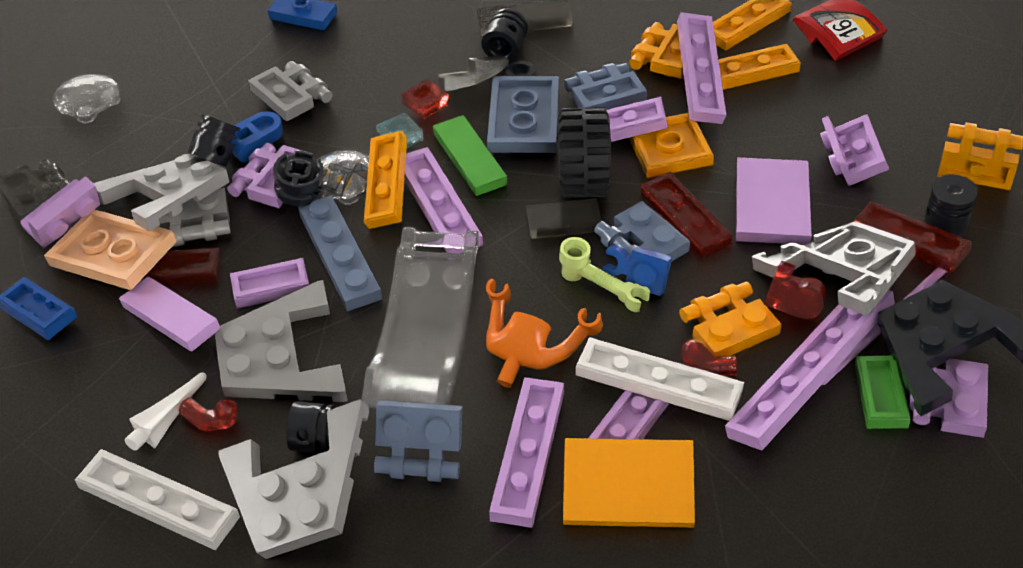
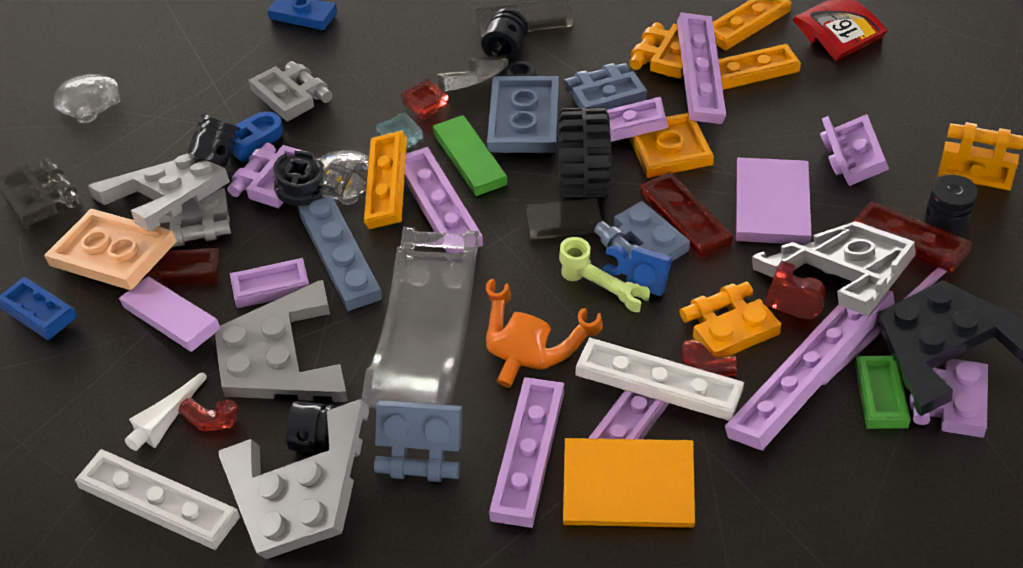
lavender bracket [20,176,101,249] -> none

